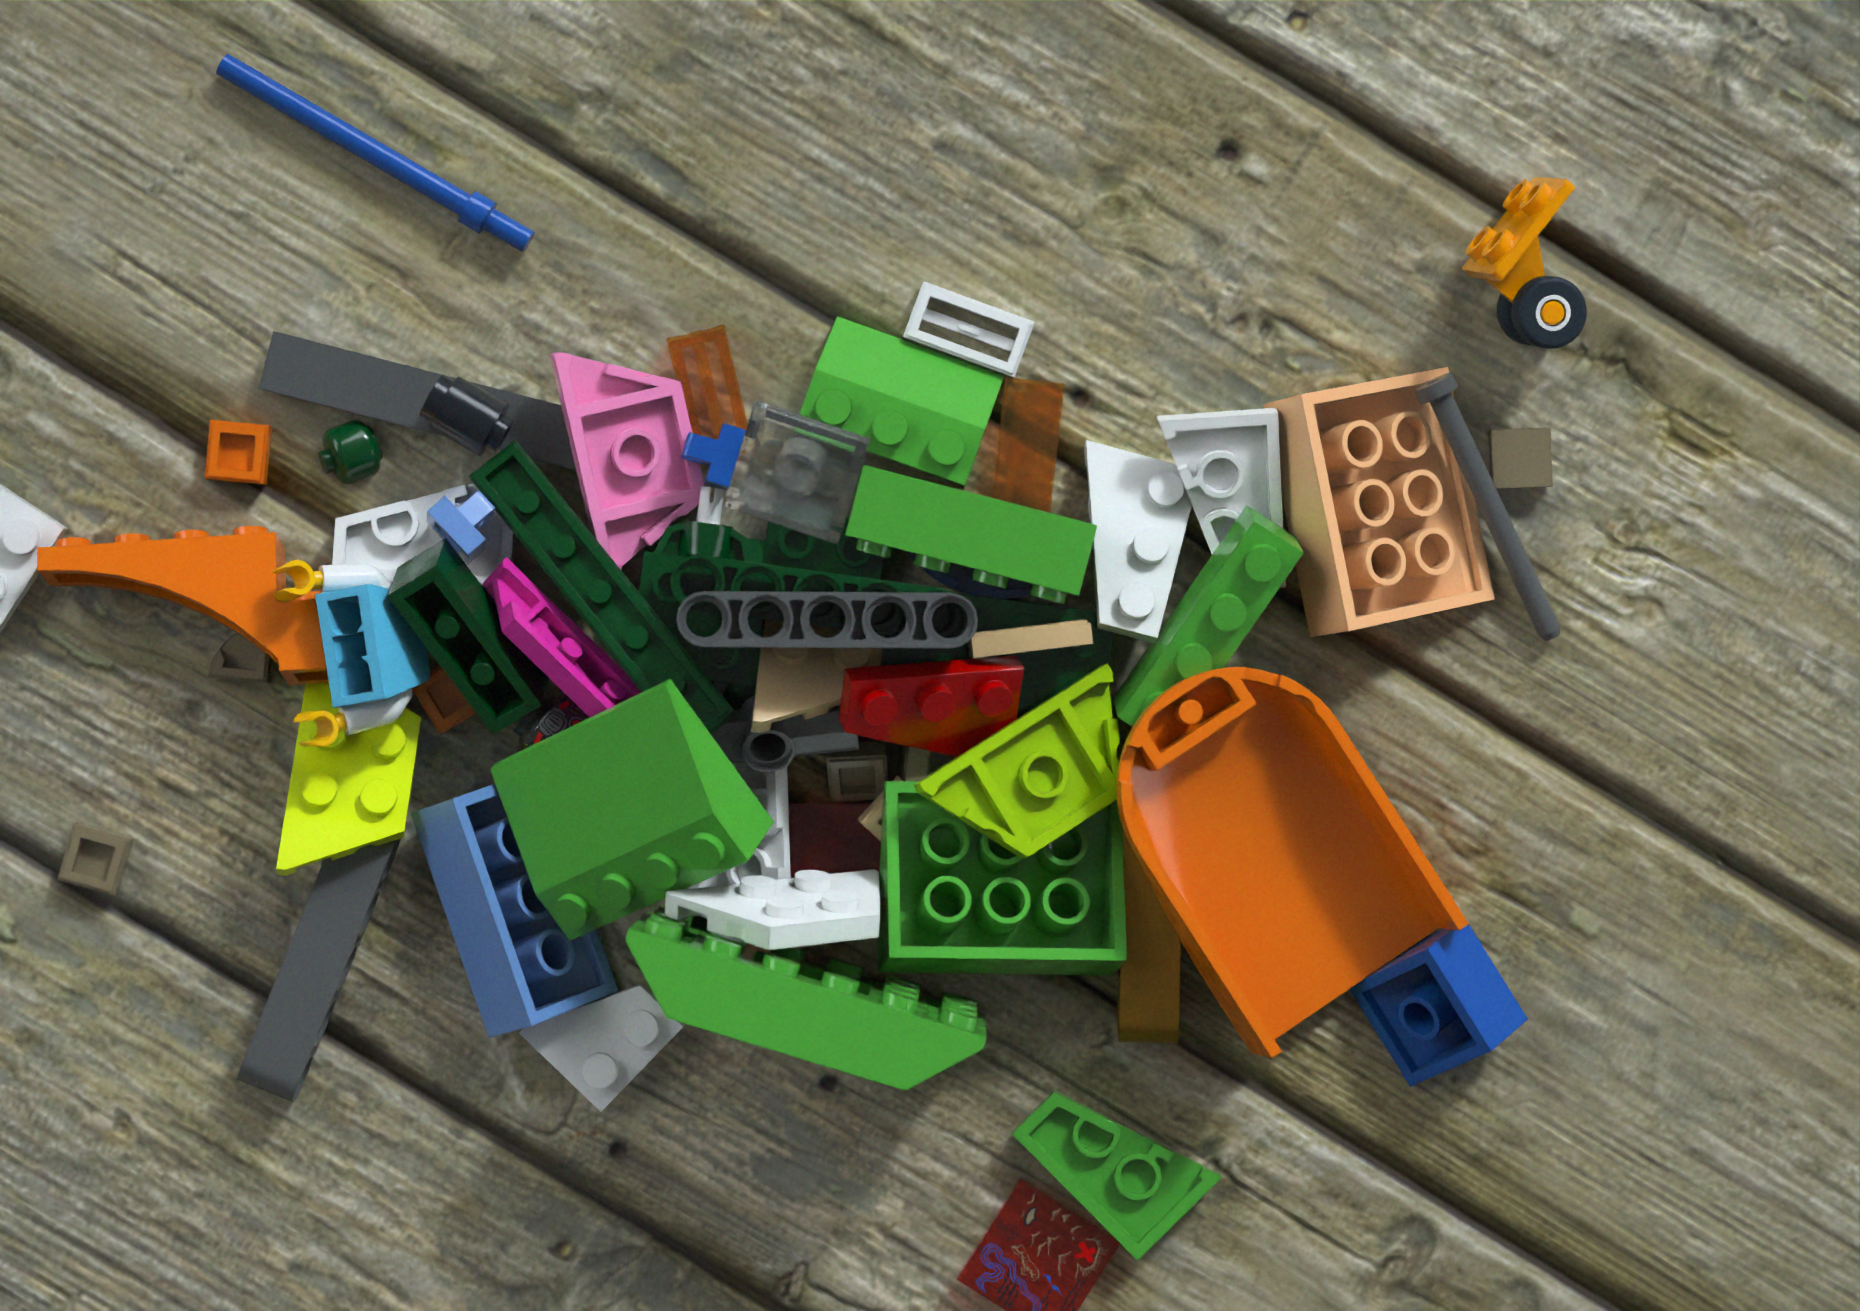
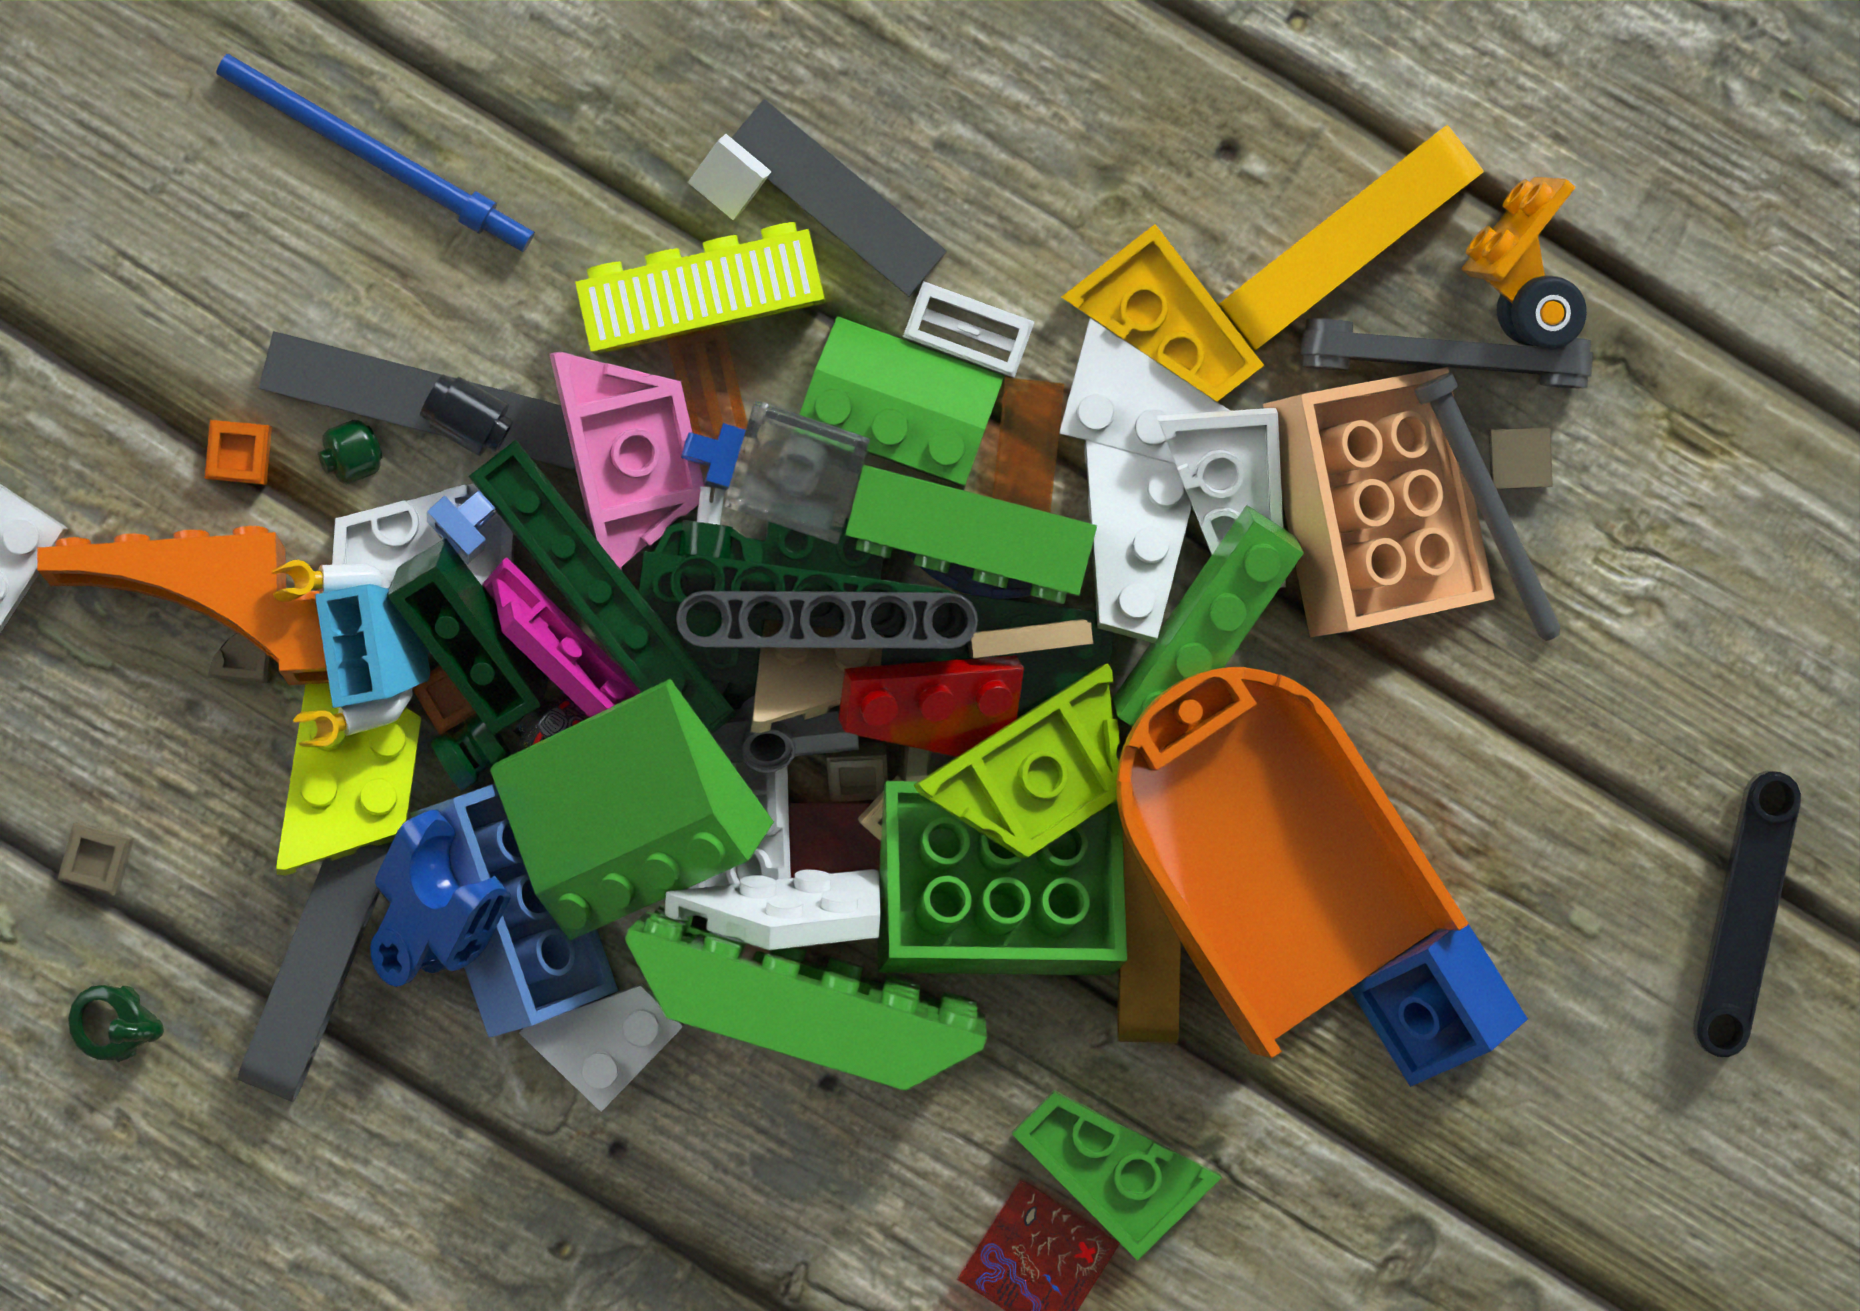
none -> dark green piece [68,985,164,1062]
none -> blue piece [370,809,511,987]
none -> dark green wheel [430,713,512,791]
none -> neon yellow brick [575,222,826,355]
none -> white tile [688,134,771,220]
none -> dark grey tile [732,99,947,297]
none -> white wing [1059,318,1230,464]
none -> yellow wing [1061,224,1264,402]
none -> yellow beam [1218,125,1484,351]
none -> dark grey piece [1300,318,1593,389]
none -> black piece [1693,771,1801,1057]

